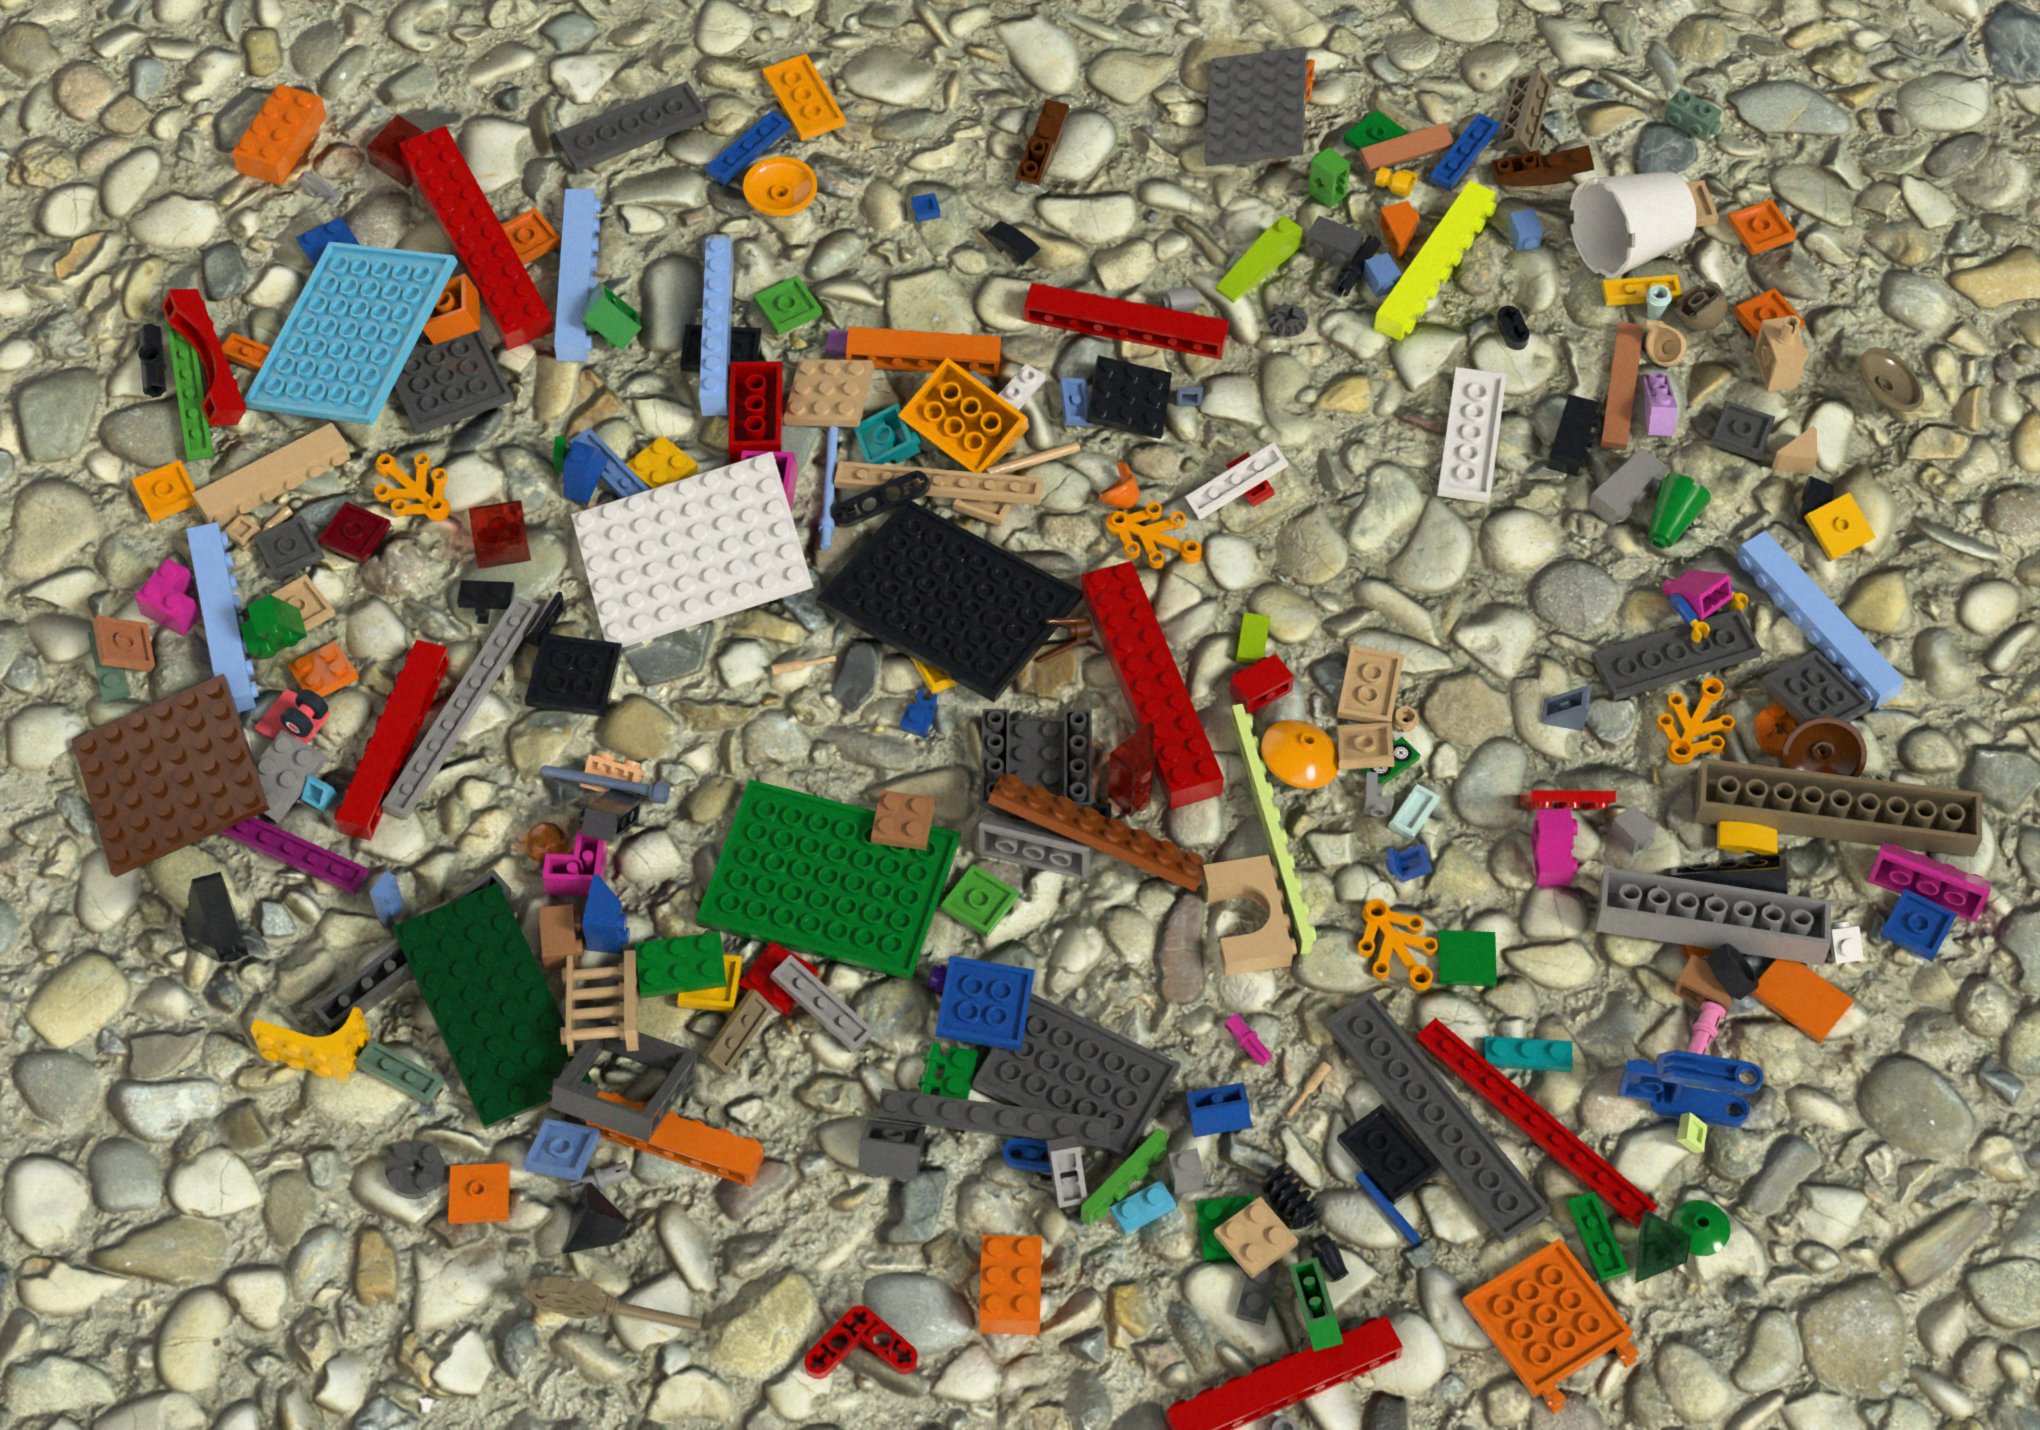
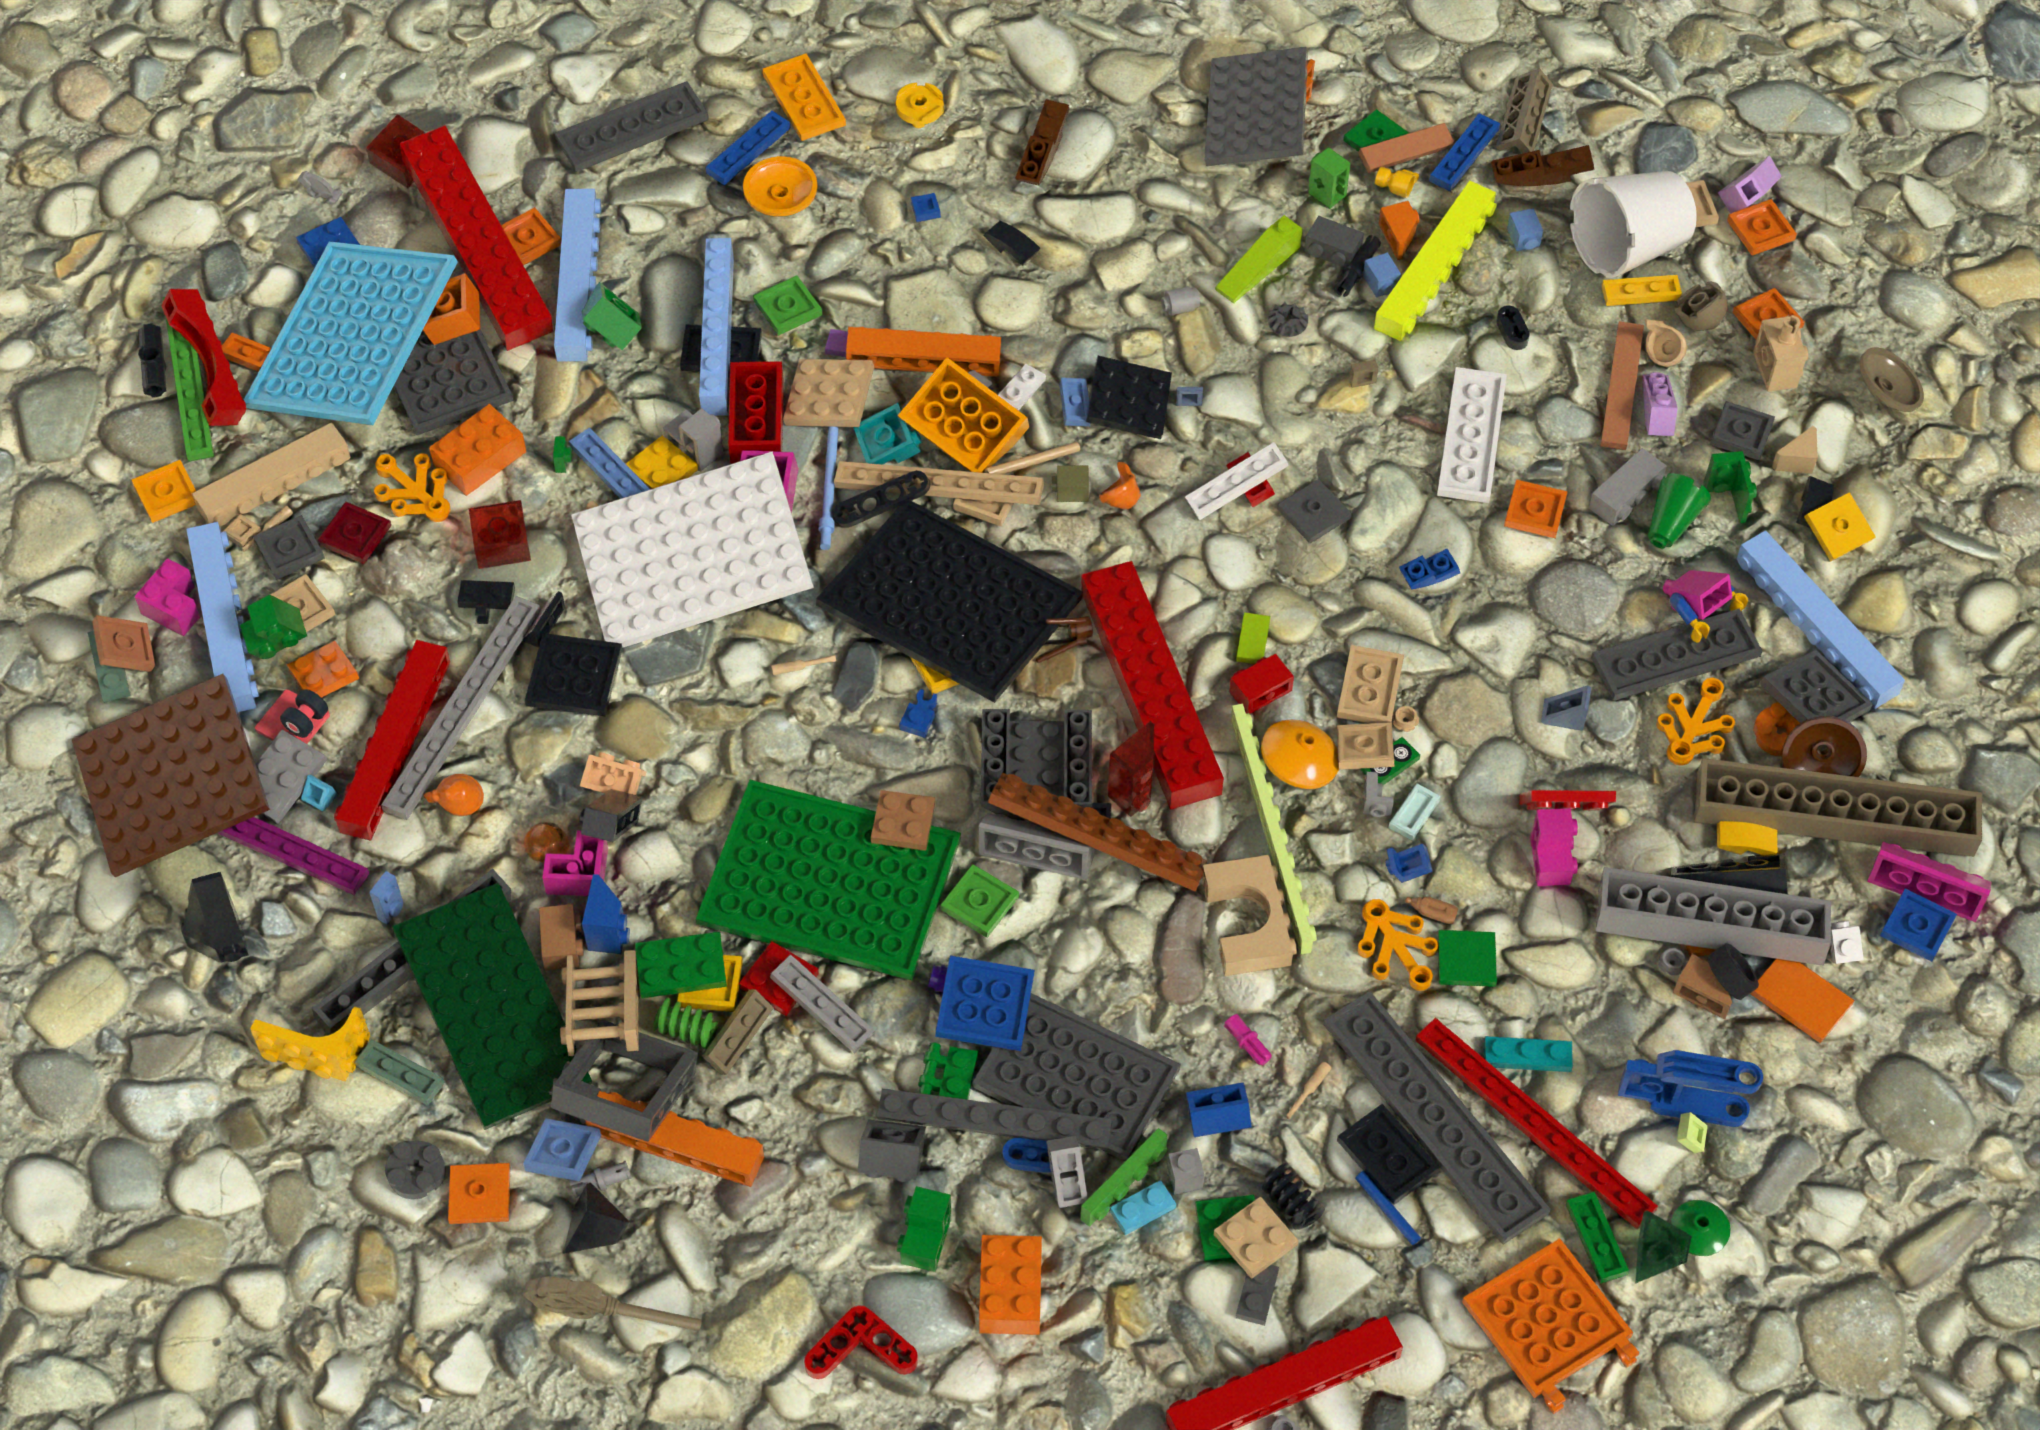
orange brick [232,84,327,186] -> none
sand blue piece [540,765,670,805] -> none
blue slope [564,440,608,505] -> none
red brick [1024,283,1229,360] -> none
light orange plant [1106,502,1202,569] -> none
green brick [1289,1257,1343,1352] -> none
black cone [1309,1235,1349,1283] -> none
black brick [1547,394,1601,476] -> none
light grey brick [1609,804,1657,855] -> none
light aqua cone [1646,285,1672,321] -> none
sand green brick [1664,89,1722,142] -> none
bright pink pin [1687,1001,1726,1055] -> none
none -> orange hat [423,774,484,816]
none -> orange brick [429,404,527,496]
none -> bright green piece [653,998,718,1049]
none -> light grey brick [663,408,723,472]
none -> yellow plate [896,82,944,128]
none -> green brick [897,1186,951,1272]
none -> olive brick [1052,465,1089,502]
none -> dark grey plate [1277,479,1352,543]
none -> dark tan plate [1349,360,1379,388]
none -> blue slope [1399,548,1460,590]
none -> medium nougat piece [1405,896,1458,924]
none -> orange plate [1504,479,1568,539]
none -> light grey plate [1658,948,1687,976]
none -> green bracket [1703,451,1757,523]
none -> lavender slope [1718,155,1782,213]

